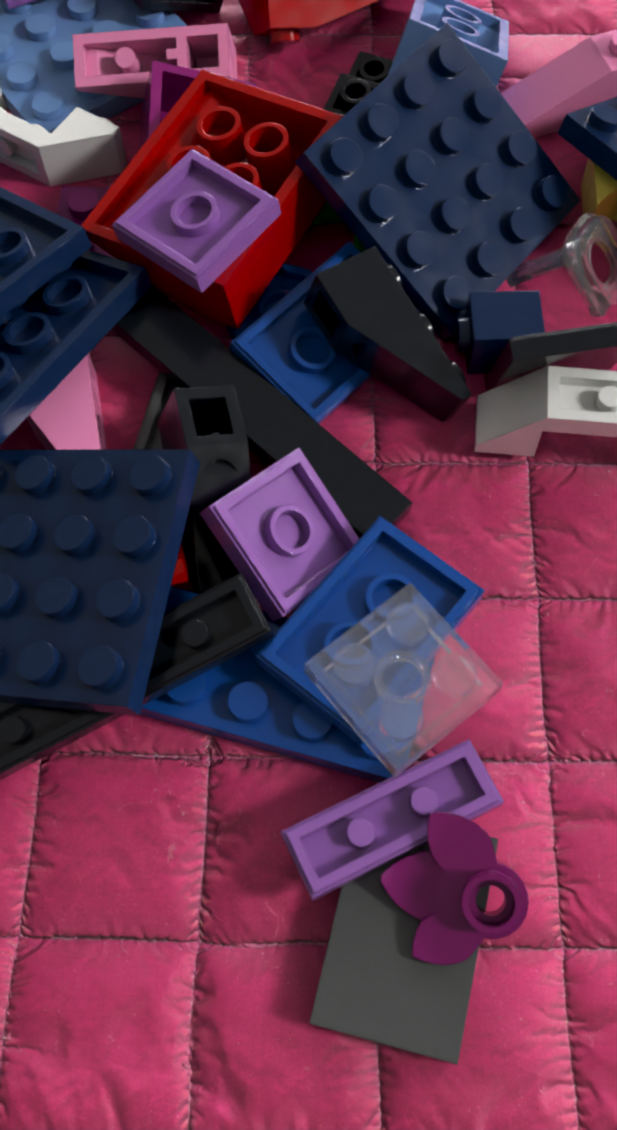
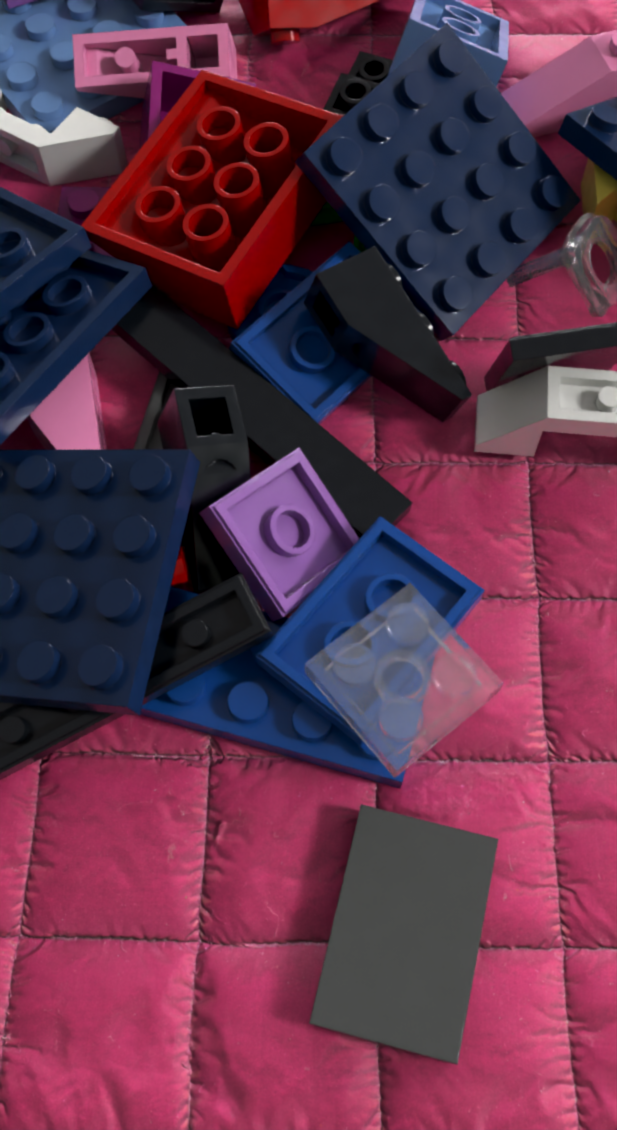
medium lavender tile [112,149,281,293] -> none
medium lavender tile [281,739,504,901] -> none
magenta plate [381,812,529,965] -> none
dark blue brick [455,290,545,374] -> none

